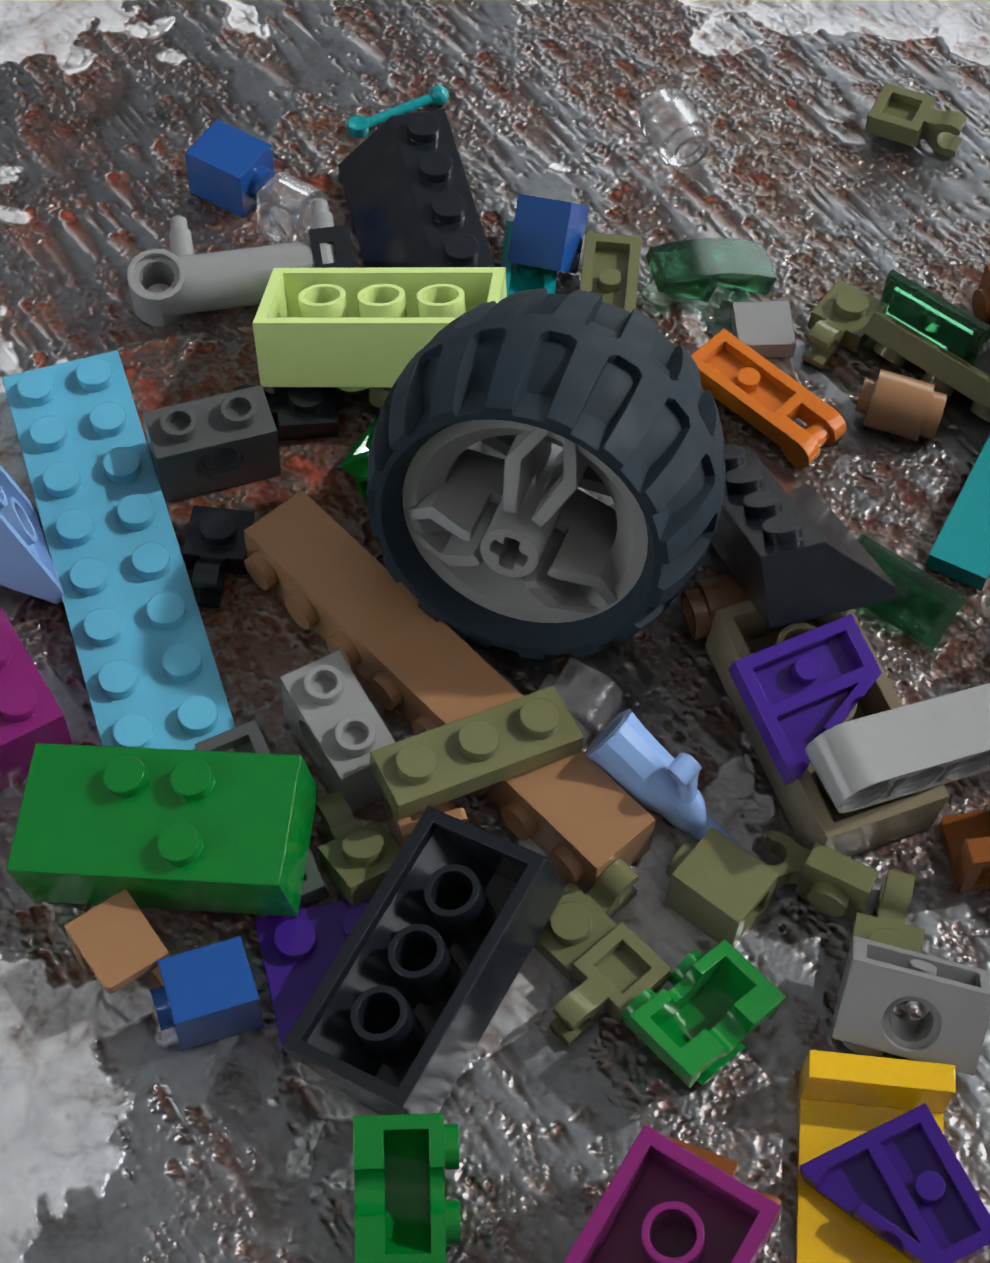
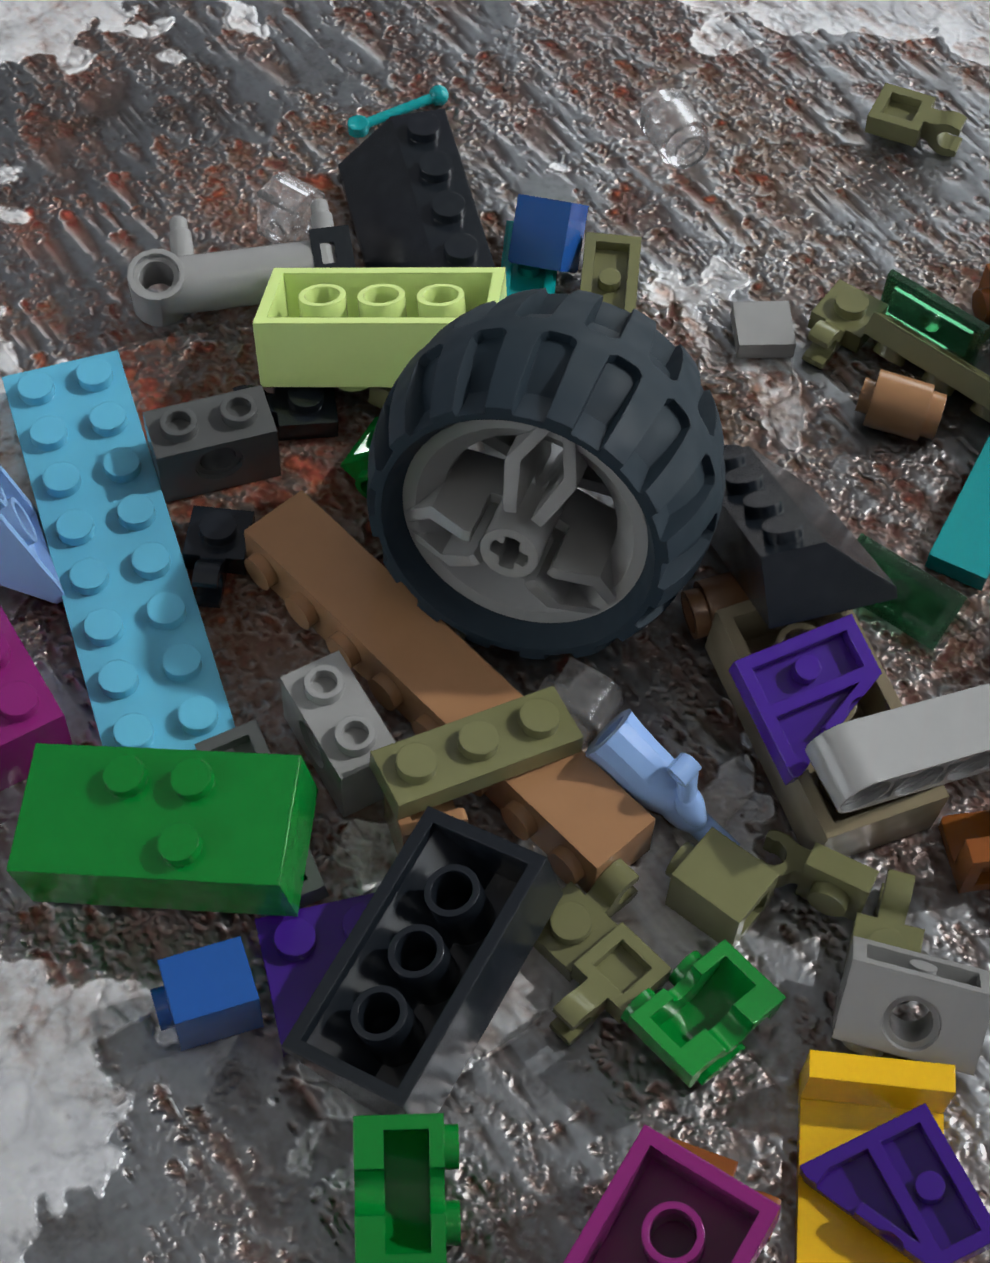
medium nougat panel [64,889,170,994] -> none
blue brick [185,119,277,218] -> none
olive plate [315,790,402,907] -> none
clear green slope [645,238,777,302] -> none
orange plate [690,329,847,468] -> none

